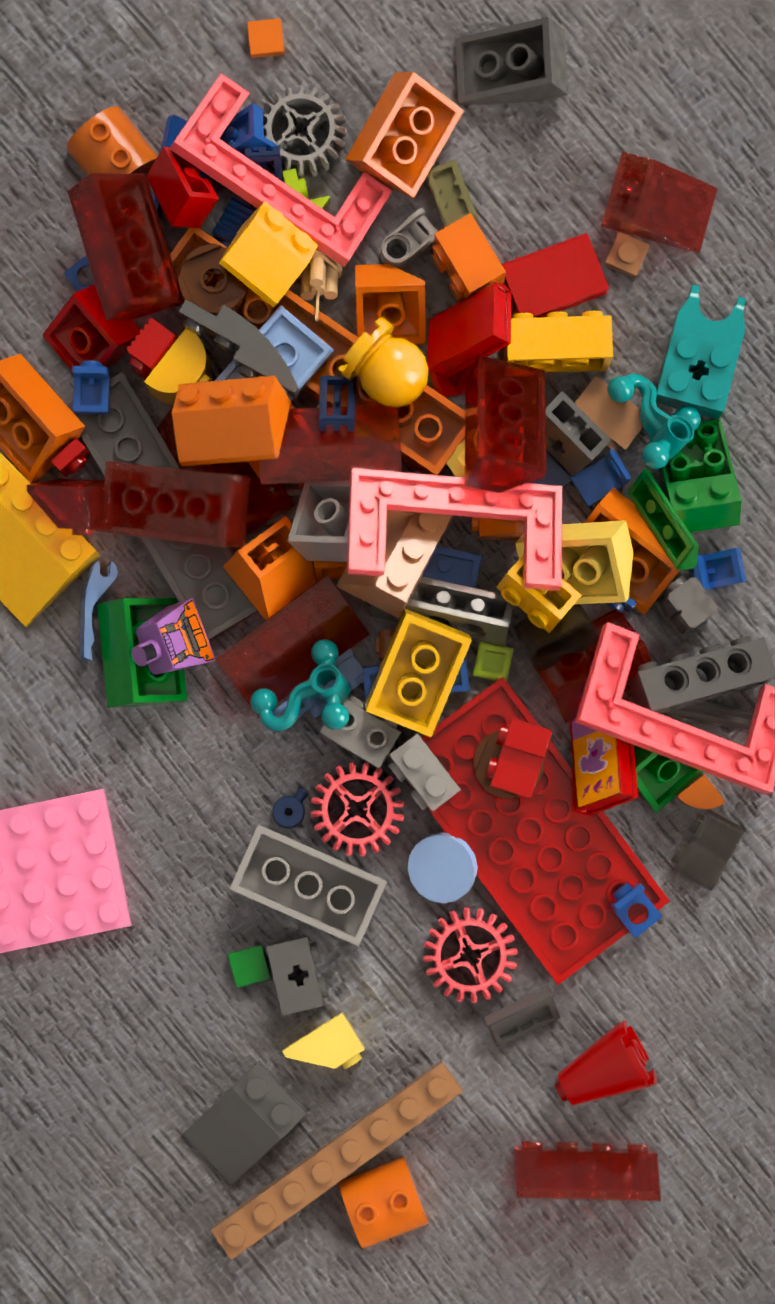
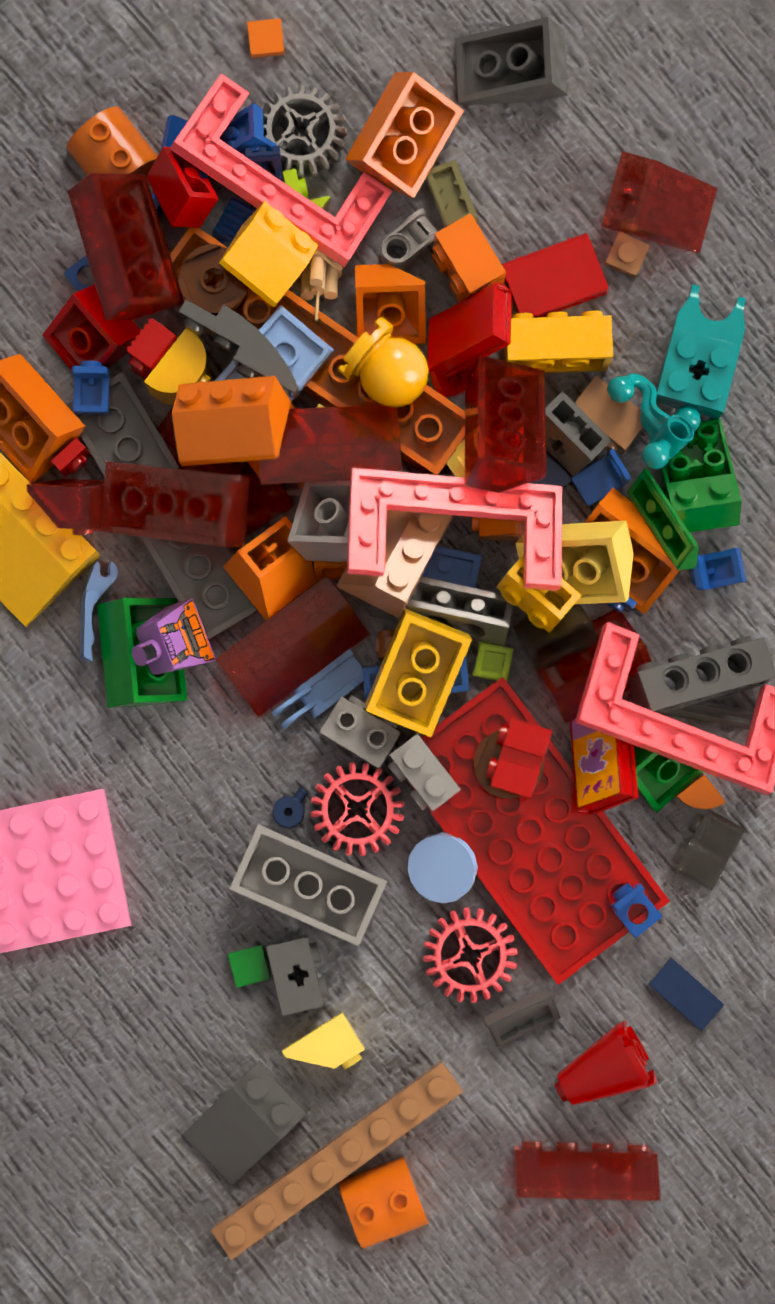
teal piece [250,639,350,731] -> none
dark blue tile [319,376,355,431] -> none
flat silver brick [660,576,718,635] -> none
none -> dark blue tile [648,957,724,1031]

